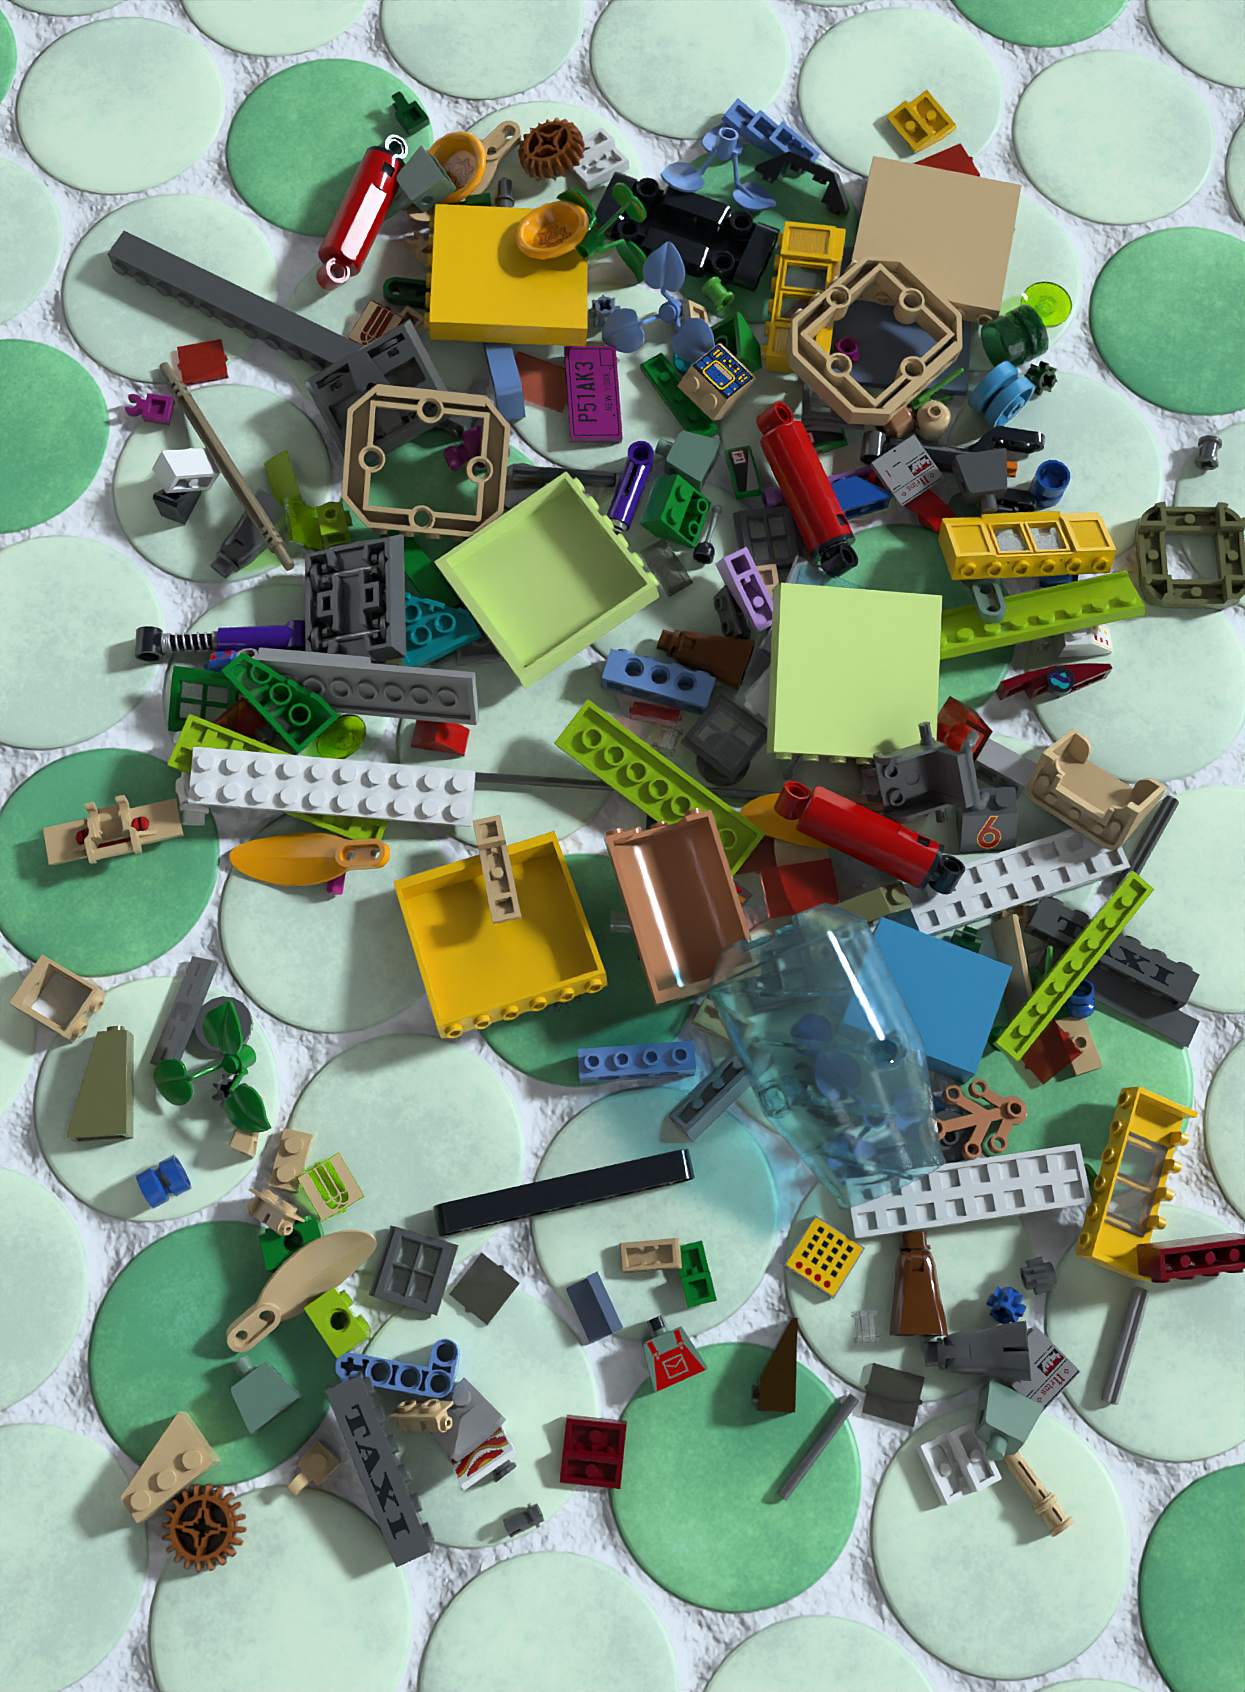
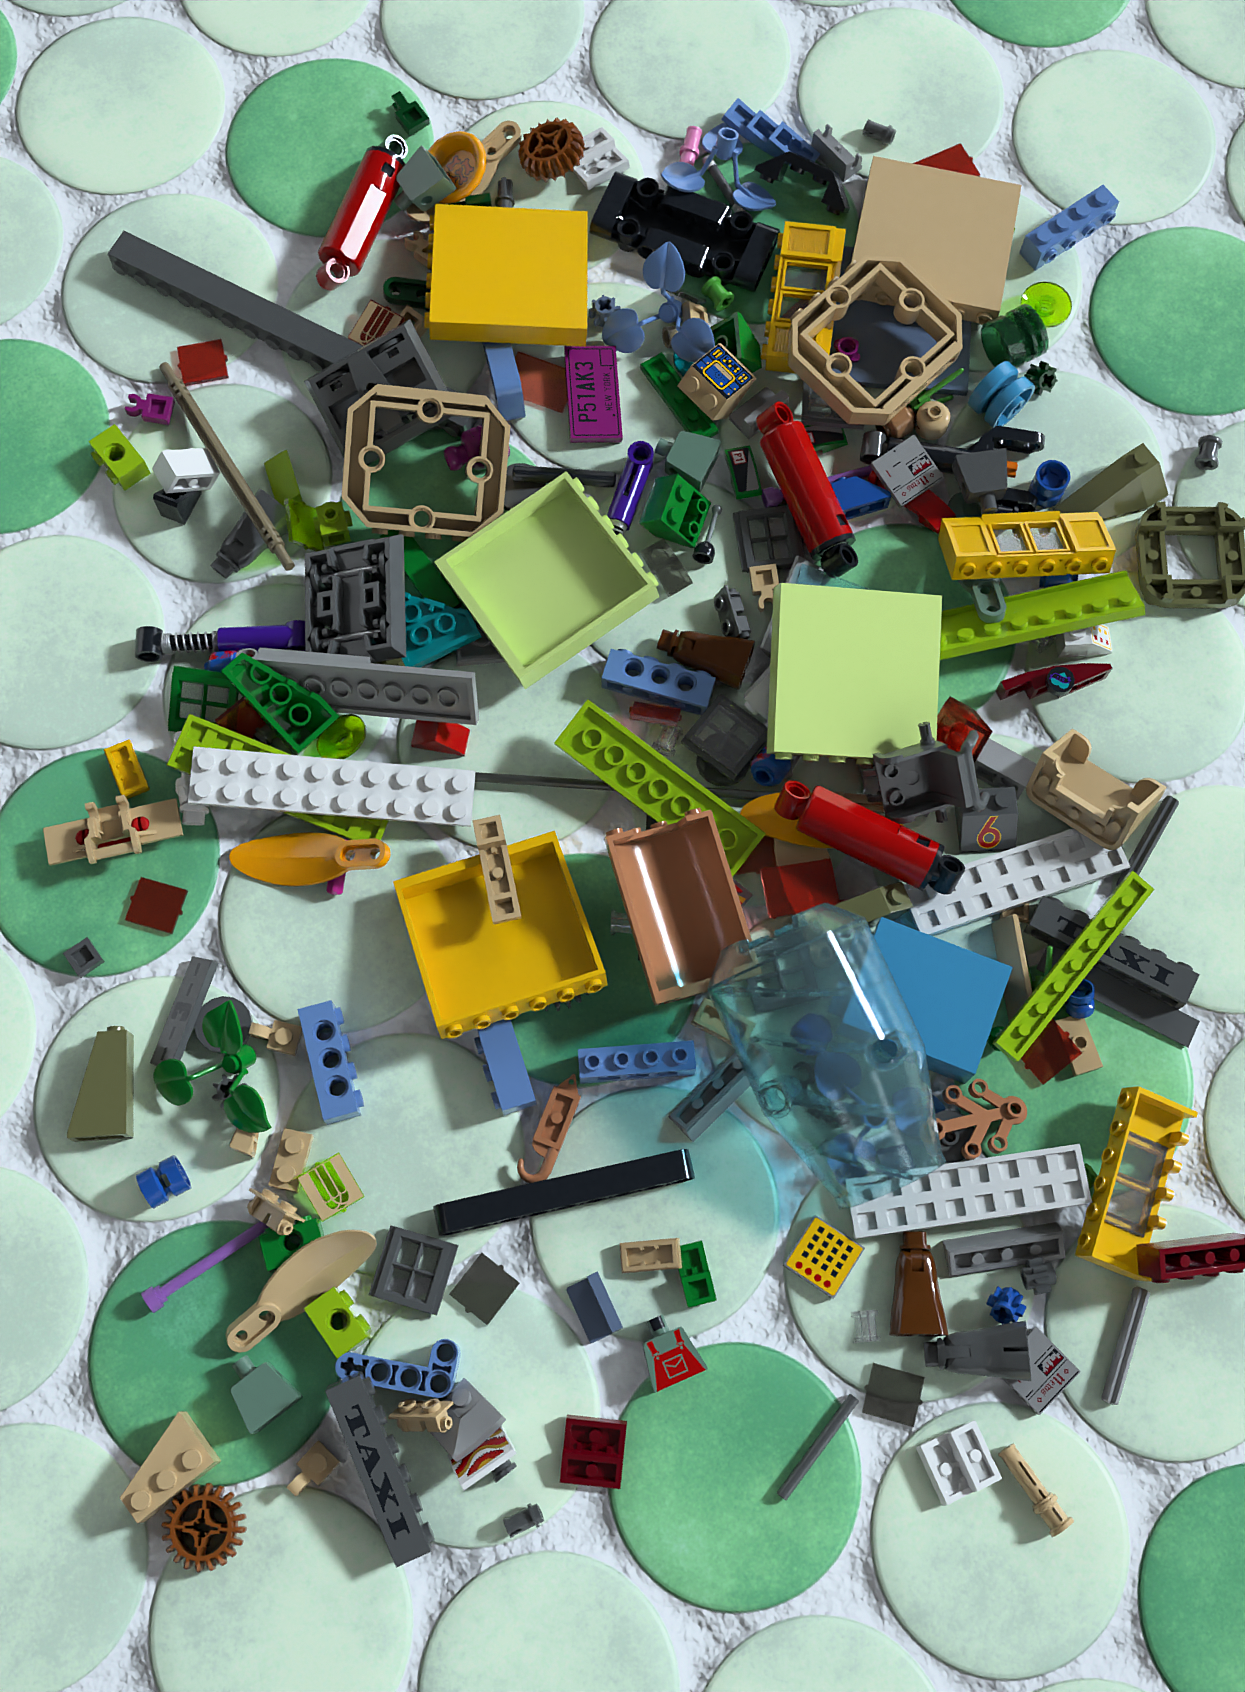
tan window [9,955,106,1043] -> none
light orange piece [515,201,589,259] -> none
green plant [556,183,647,284] -> none
lavender slope [715,547,773,632] -> none
dark brown slope [751,1318,798,1413] -> none
yellow slope [886,90,956,153] -> none
dark green gear [950,925,983,953] -> none
sand green torso [975,1379,1044,1461] -> none
none -> dark grey plate [63,937,105,978]
none -> lime brick [89,424,151,491]
none -> yellow plate [103,739,150,799]
none -> clear red piece [125,877,188,934]
none -> medium lavender piece [141,1221,269,1313]
none -> tan plate [248,1020,303,1056]
none -> medium blue brick [297,1000,364,1125]
none -> medium blue brick [474,1020,537,1115]
none -> nougat plate [517,1074,581,1183]
none -> clear smoke piece [660,288,707,304]
none -> dark tan hinge [662,326,678,348]
none -> bright pink pin [679,126,702,166]
none -> dark grey bar [702,155,745,212]
none -> light grey panel [729,387,789,439]
none -> blue head [750,746,791,787]
none -> light grey hinge [811,124,862,182]
none -> dark grey pin [863,119,896,145]
none -> light grey slope [943,1222,1065,1277]
none -> medium blue brick [1019,184,1119,271]
none -> olive wedge [1053,443,1169,519]

